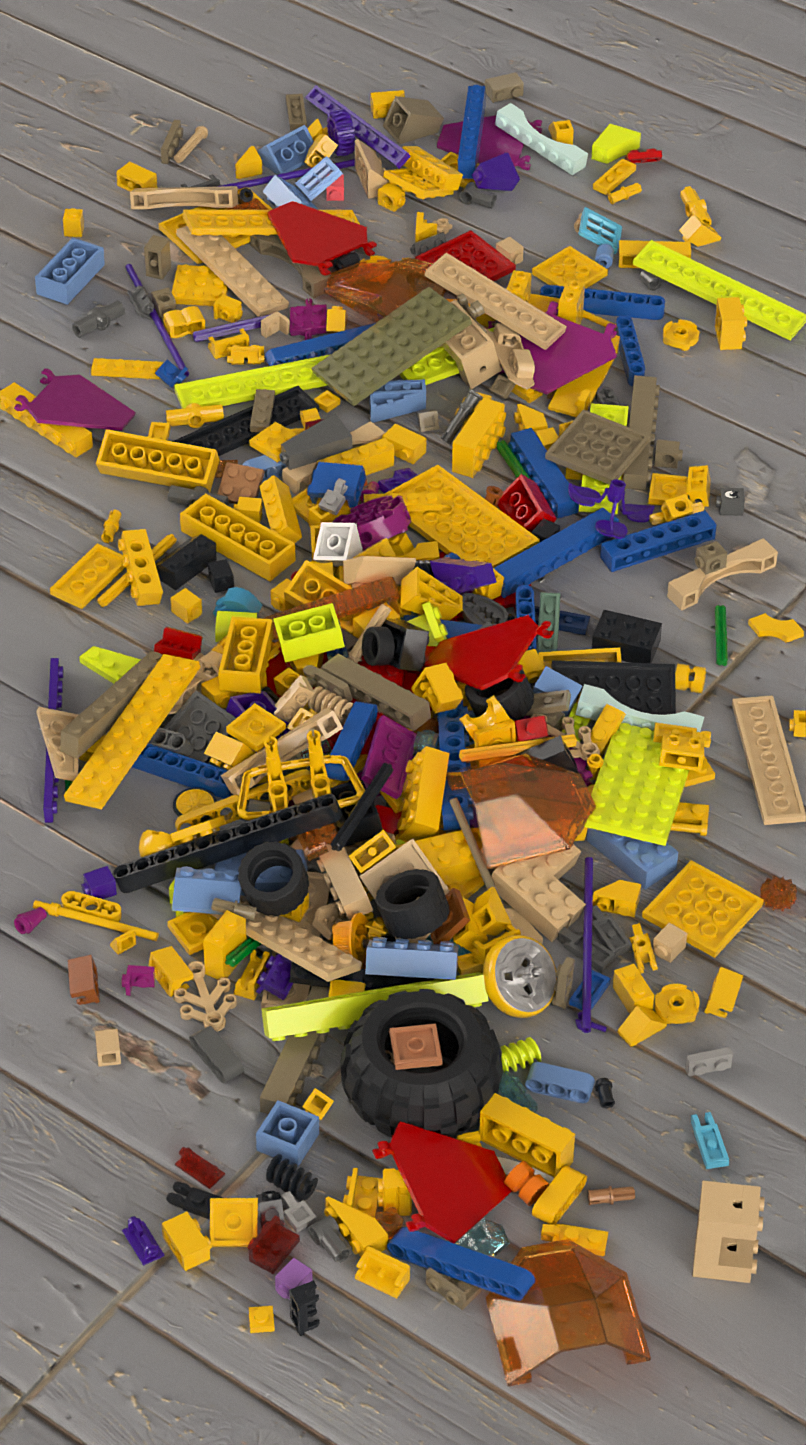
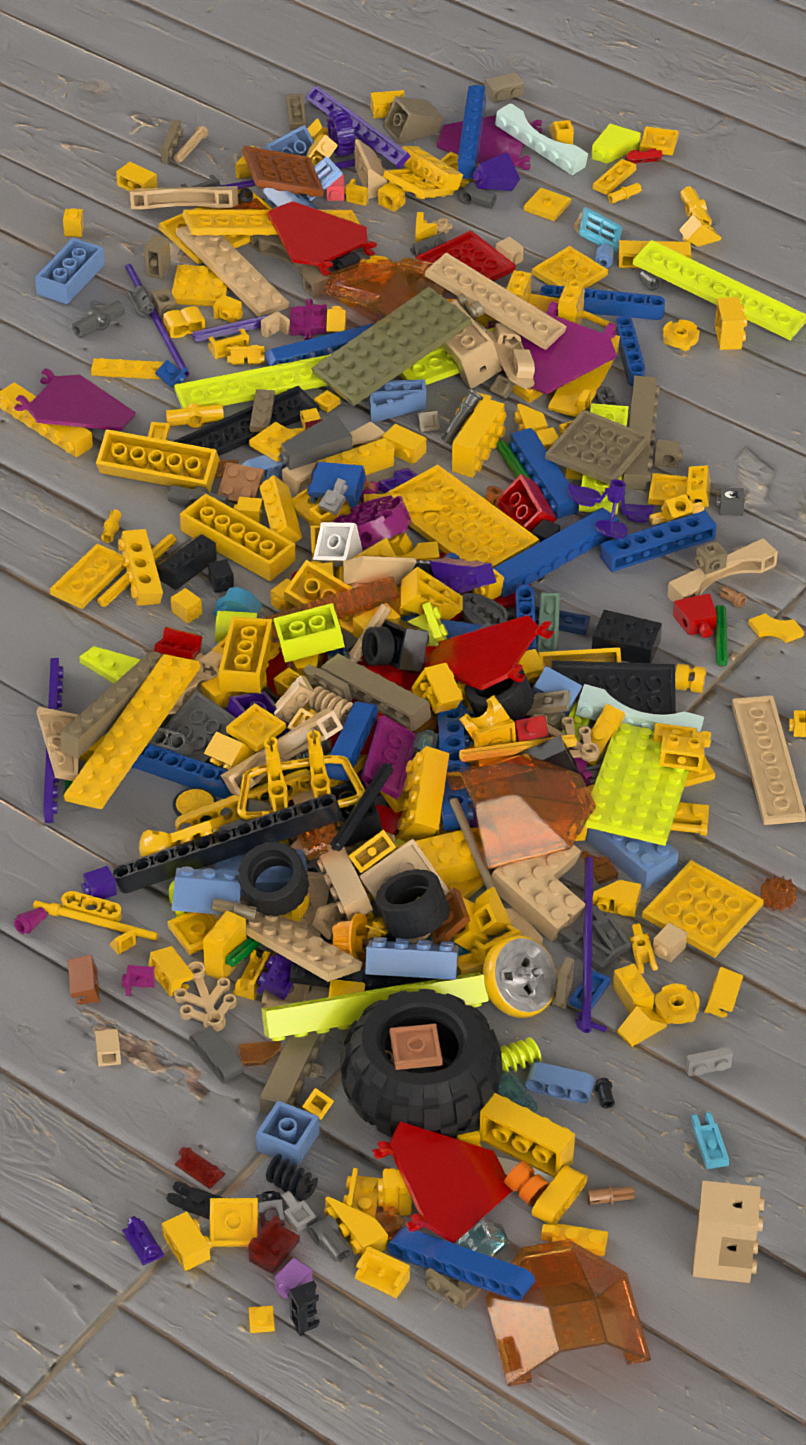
yellow pin [587,754,604,780] -> none
none -> clear orange tile [239,1041,282,1067]
none -> dark orange plate [242,146,324,197]
none -> yellow bracket [344,178,368,206]
none -> yellow plate [524,188,571,221]
none -> clear orange tile [582,851,618,884]
none -> yellow plate [639,126,679,156]
none -> red torso [673,593,716,638]
none -> medium nougat pin [720,586,746,607]

